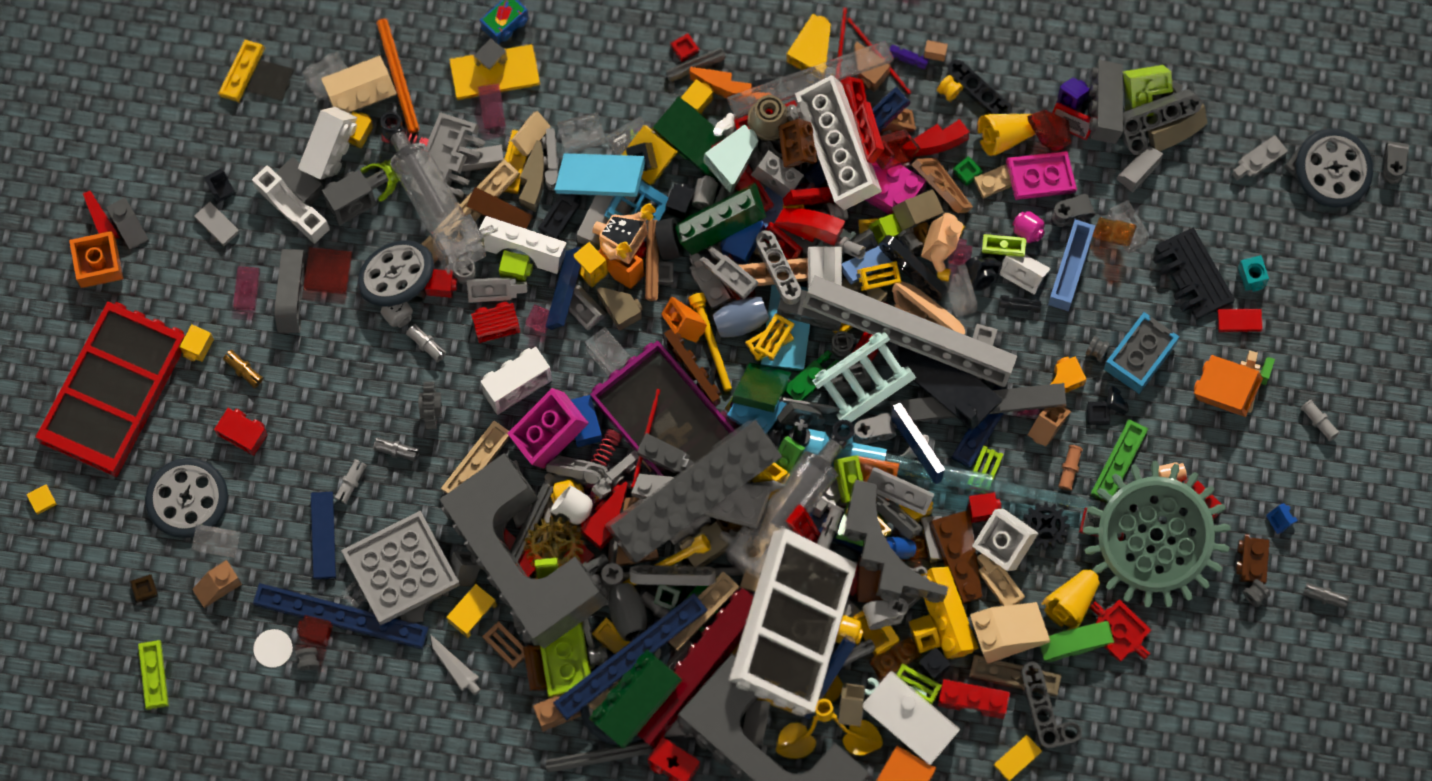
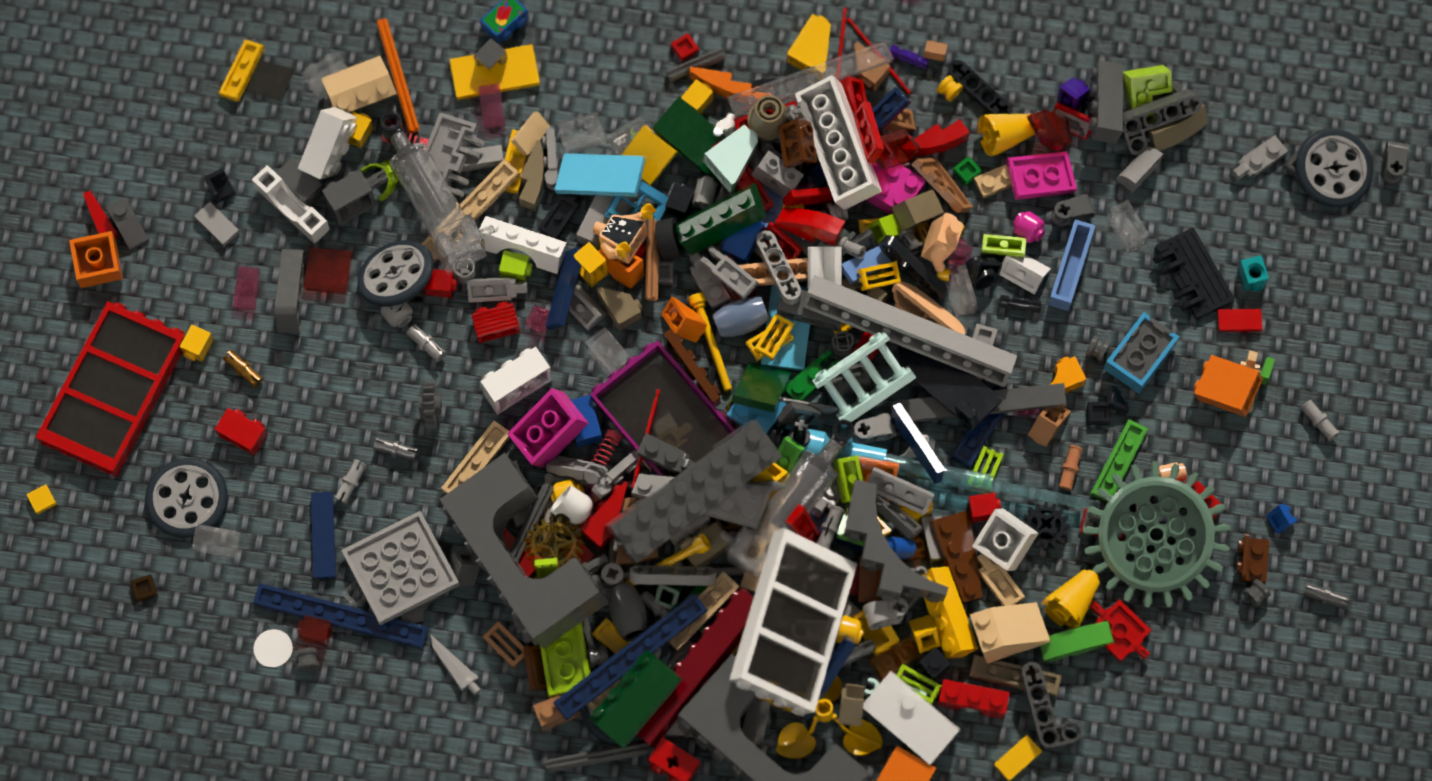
lime tile [138,640,169,710] -> none
medium nougat slope [192,560,242,608] -> none
yellow panel [447,584,497,638] -> none
reddish brown tile [465,187,533,229] -> none
black panel [625,143,658,172] -> none
clear orange slope [1092,217,1137,246] -> none

